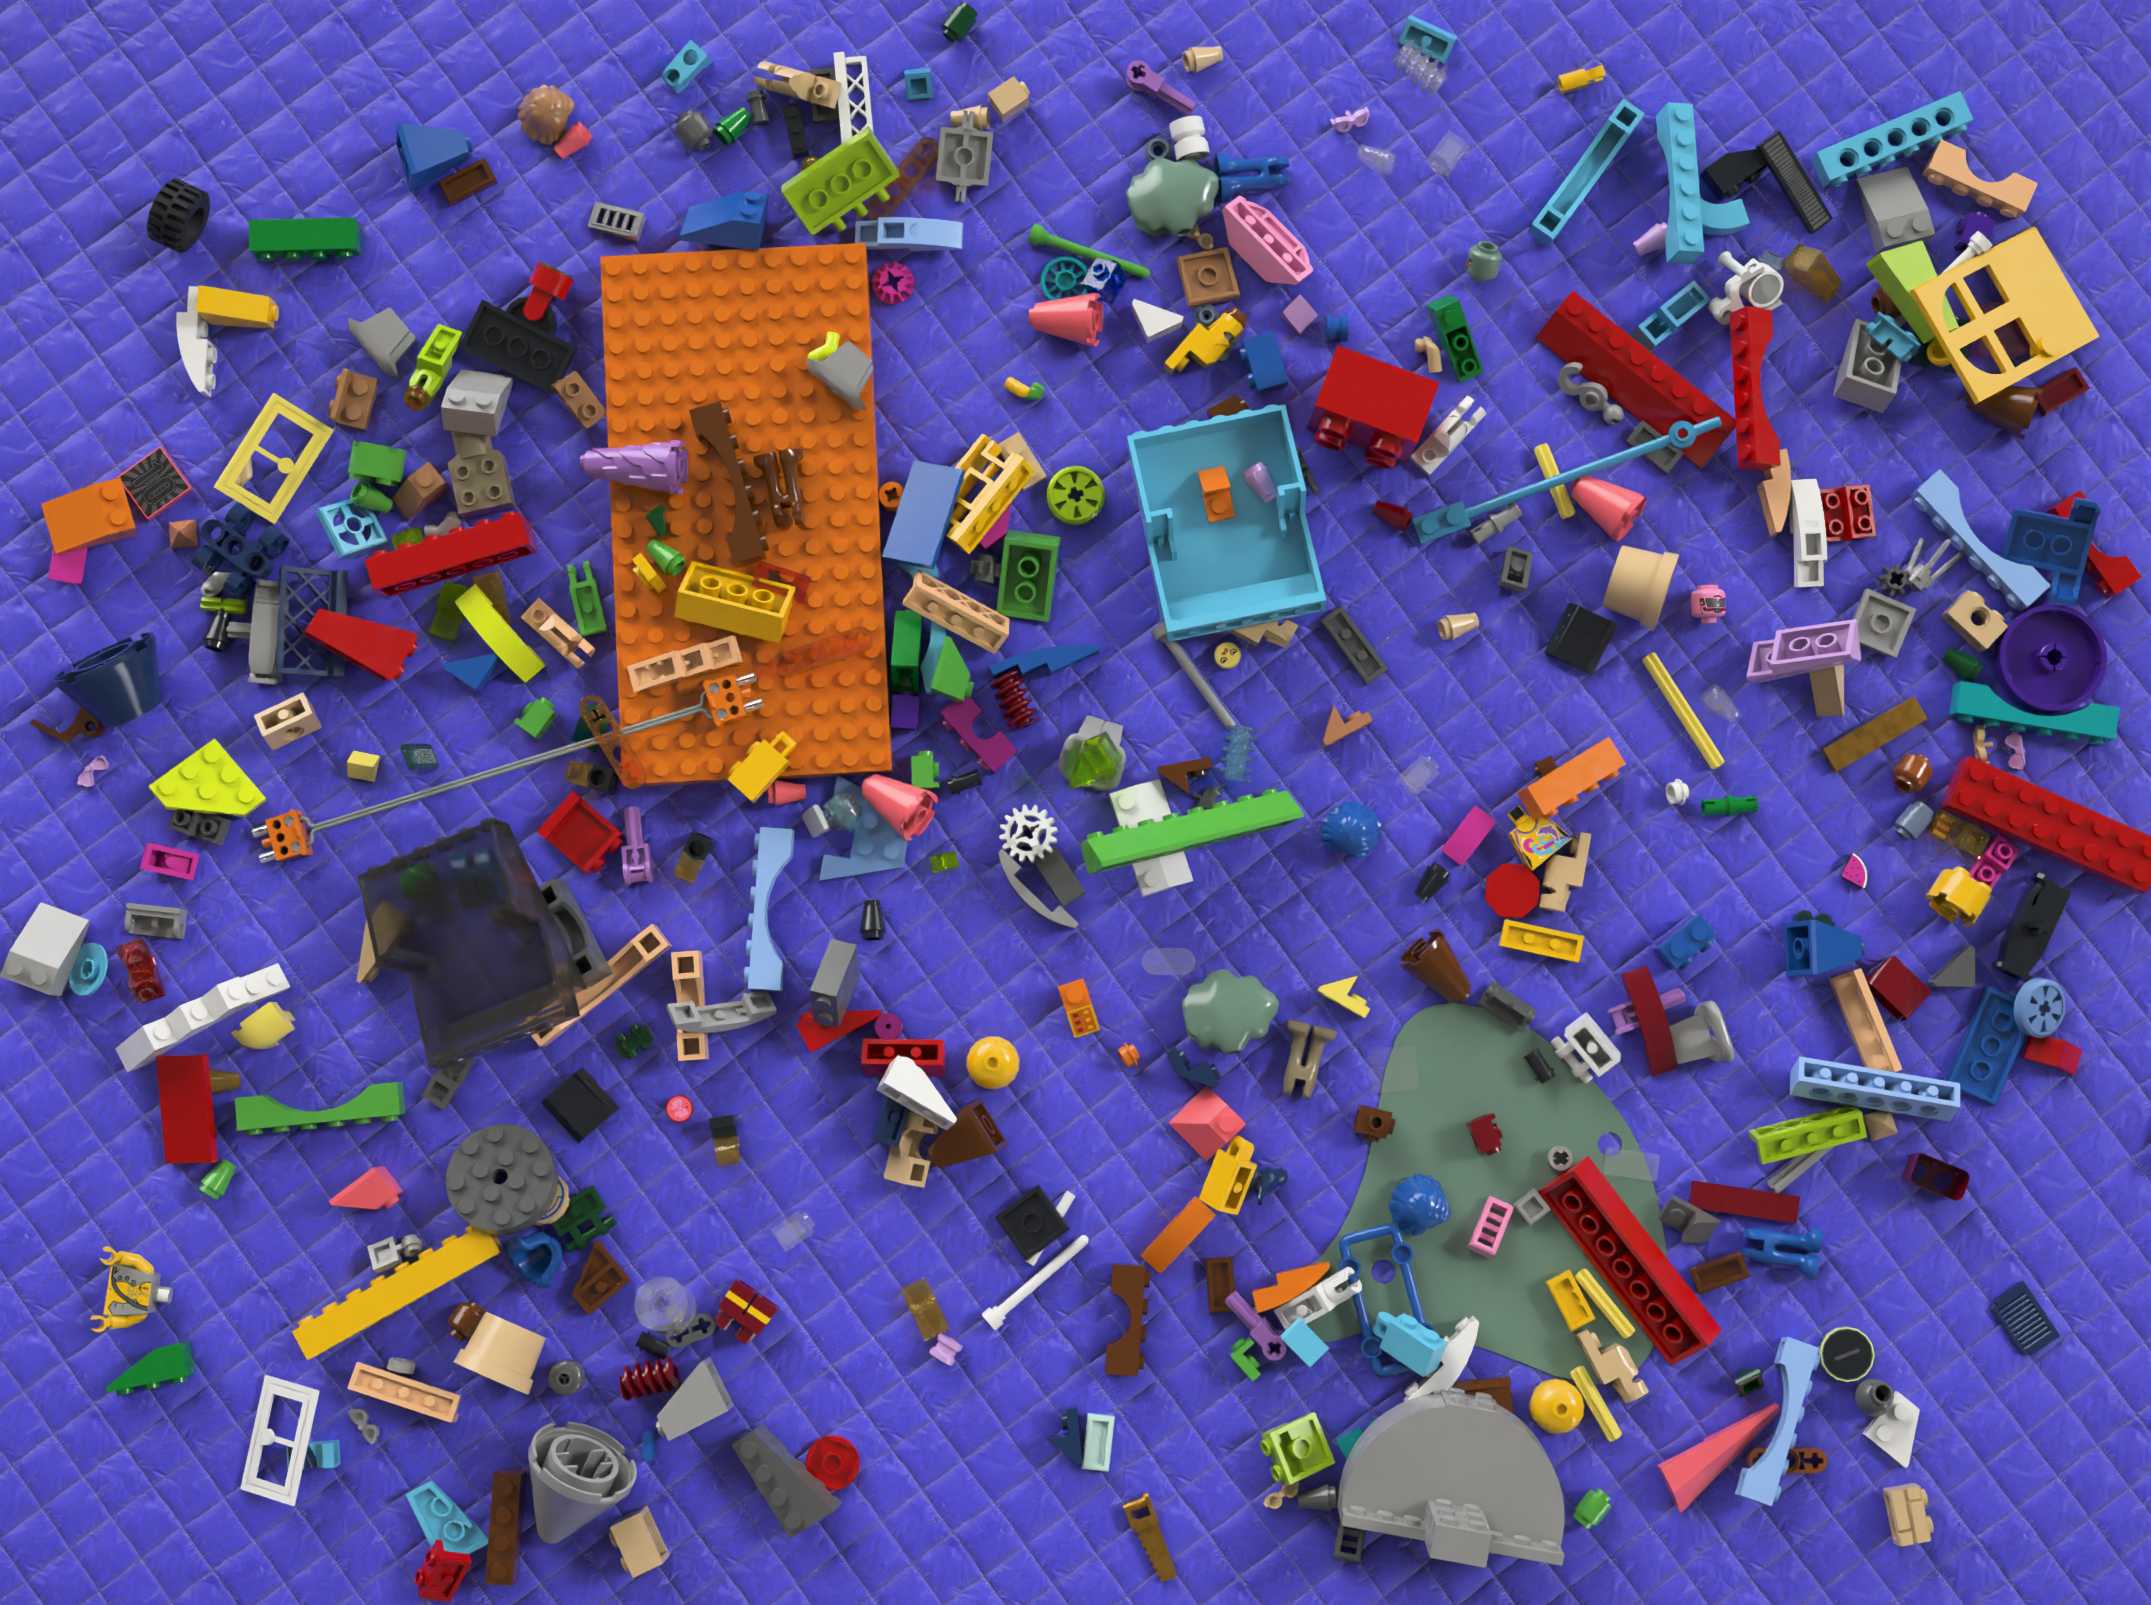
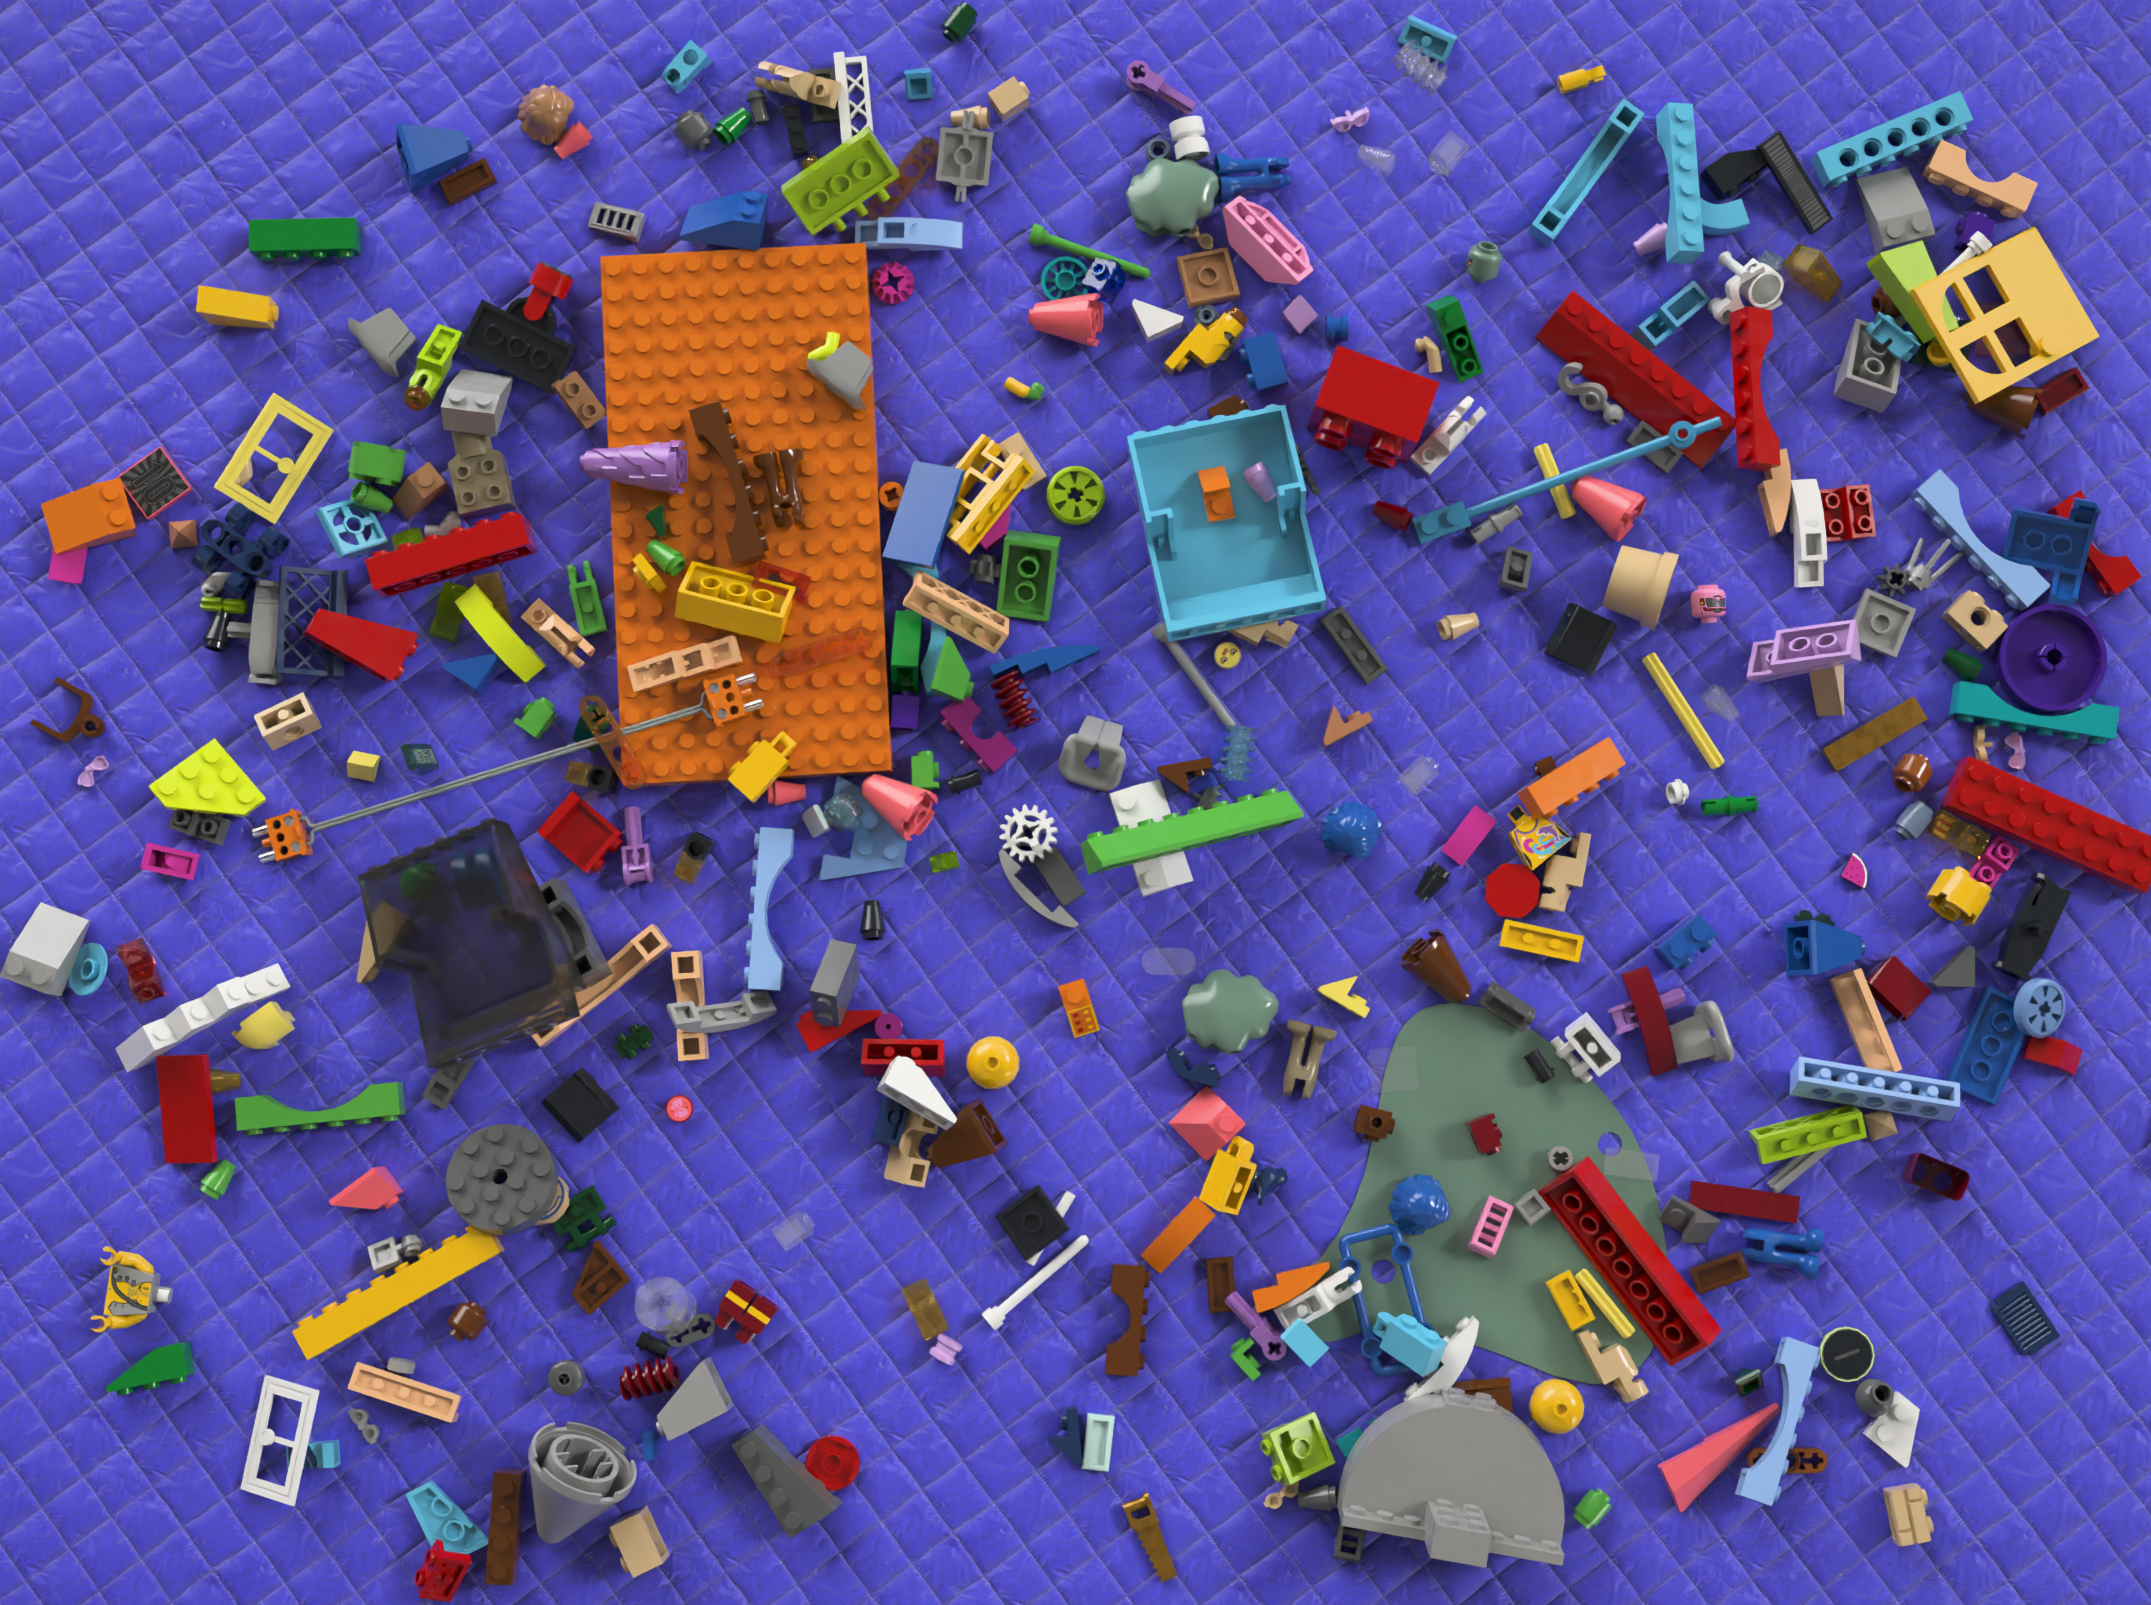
dark blue cone [52,632,161,728] -> none
light grey hinge [125,903,188,939] -> none
black tyre [147,178,210,253] -> none
white slope [176,286,217,397] -> none
medium nougat bracket [328,368,380,431] -> none
tan piece [453,1312,546,1395] -> none
blue hair [507,1232,562,1289] -> none
leg [709,1114,741,1167] -> none
clear neon green slope [1069,732,1122,789] -> none
orange plate [1117,1042,1140,1068] -> none
tan cone [1182,46,1223,73] -> none
light yellow axle [1570,1366,1622,1442] -> none

